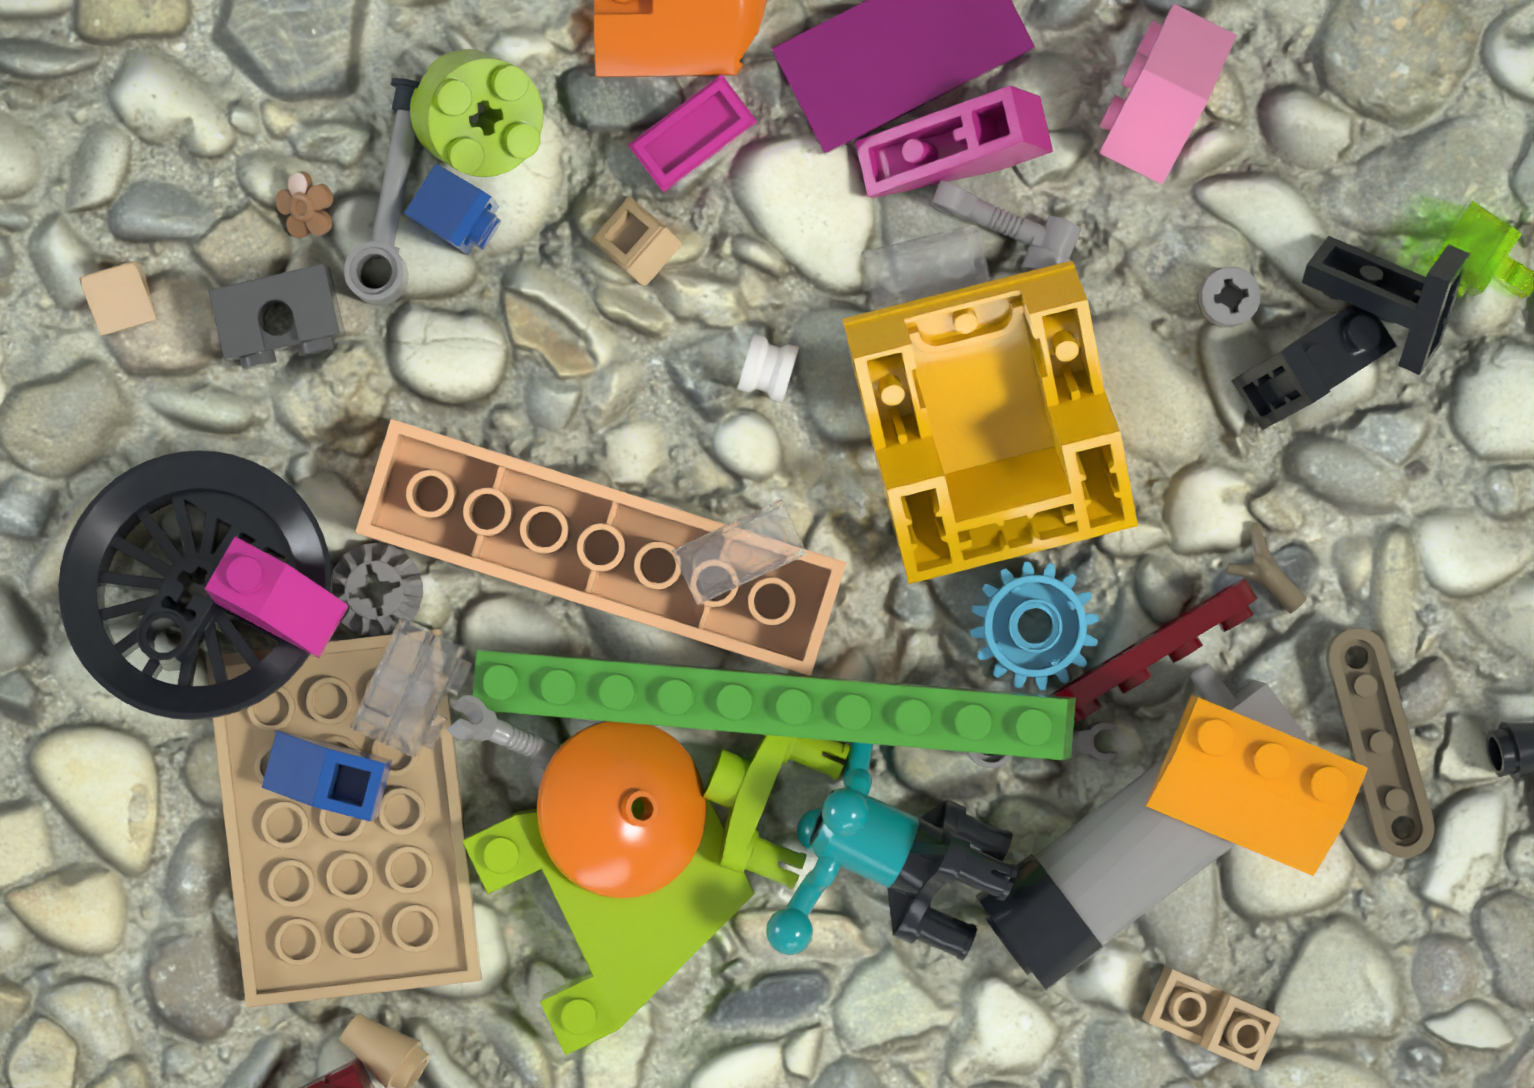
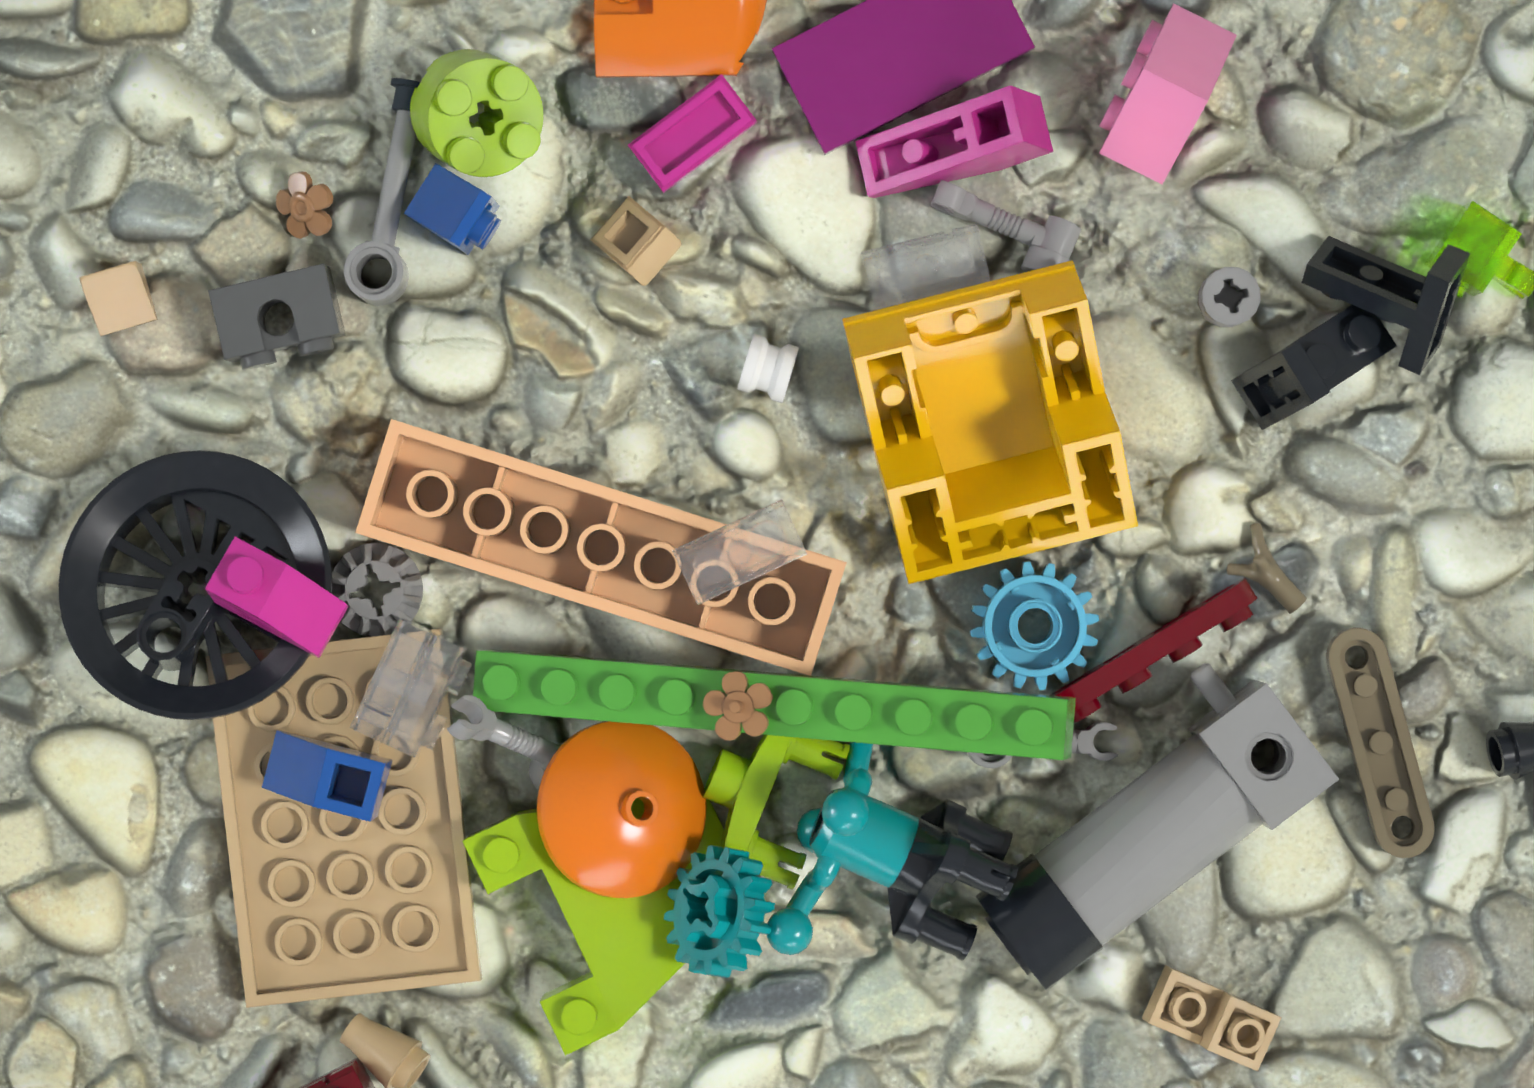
light orange slope [1145,694,1368,876] -> none
none -> teal gear [664,845,775,978]
none -> medium nougat plant [703,671,773,741]

